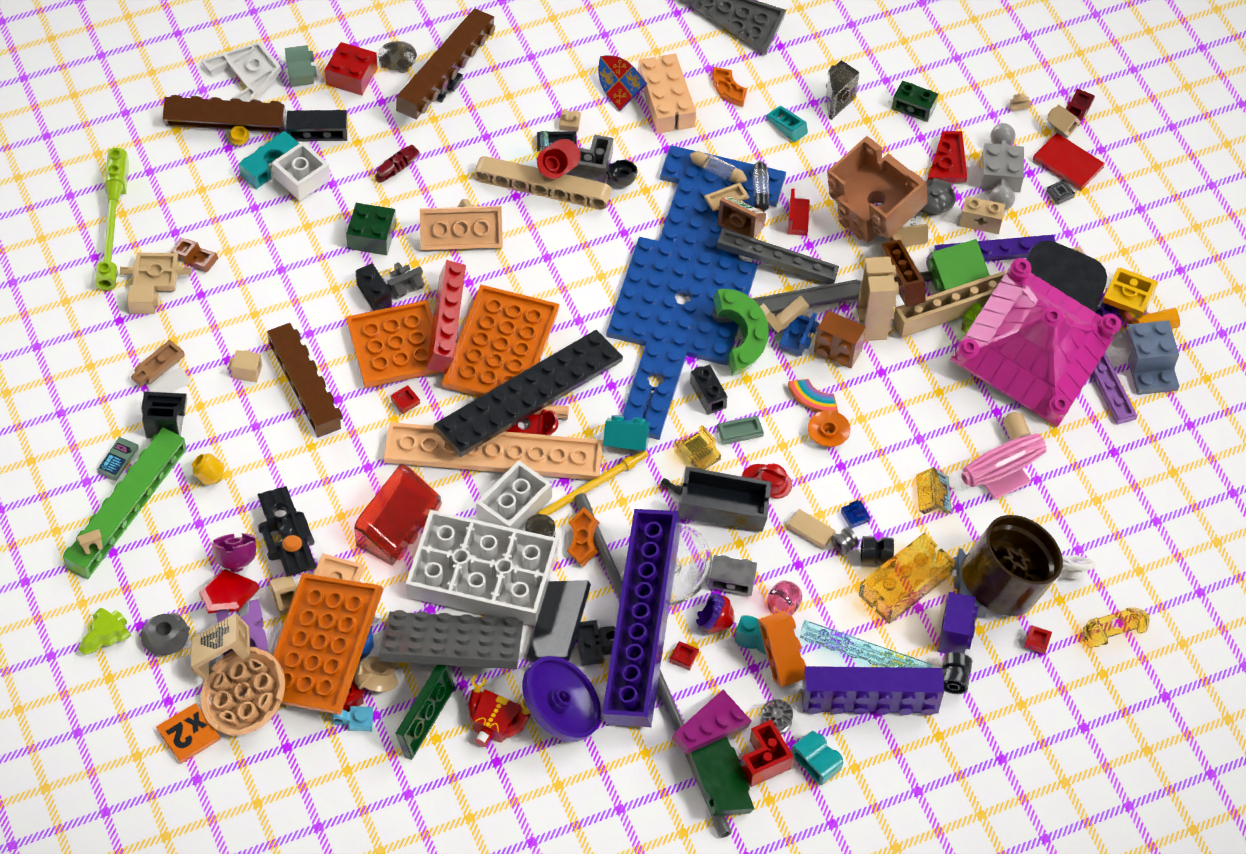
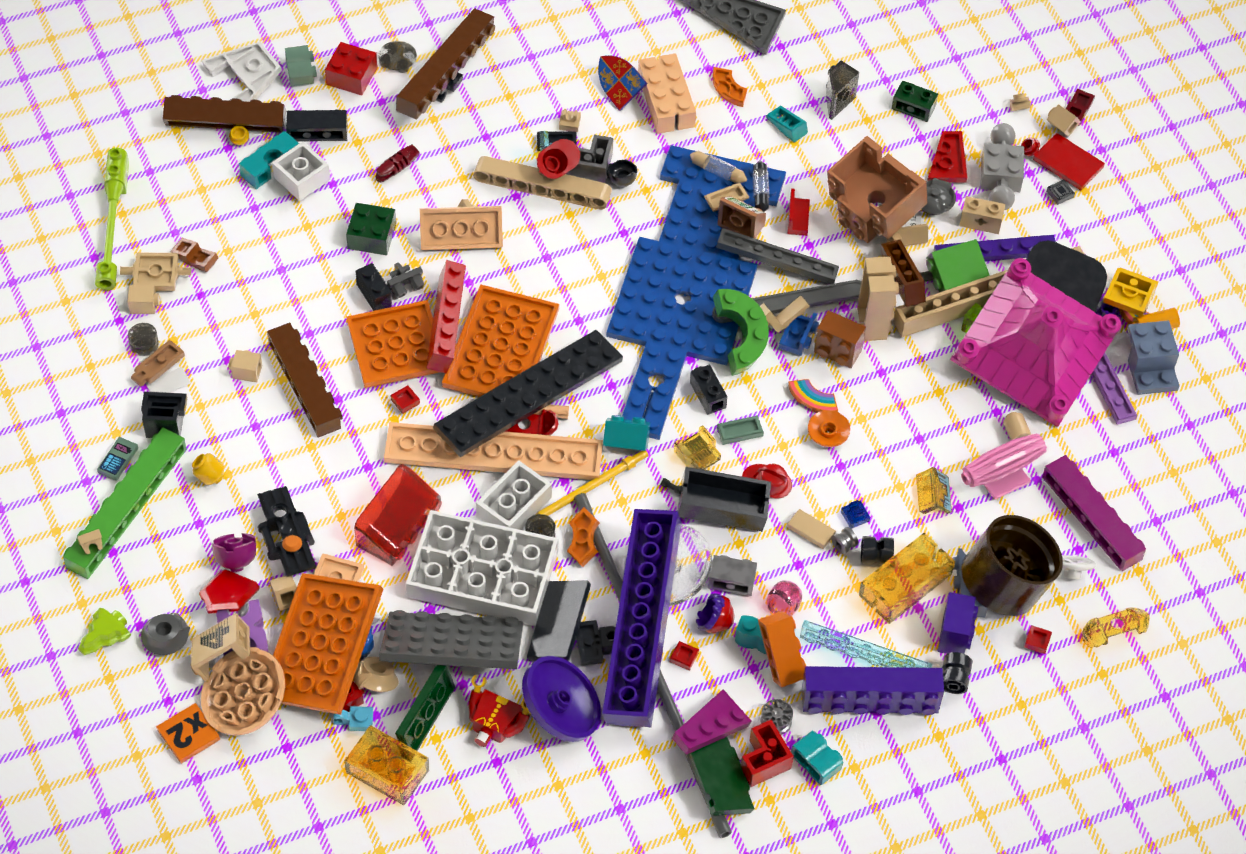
none -> clear smoke wheel [128,322,159,356]
none -> clear yellow brick [344,725,430,806]
none -> red plate [1021,137,1040,157]
none -> magenta brick [1042,455,1146,572]

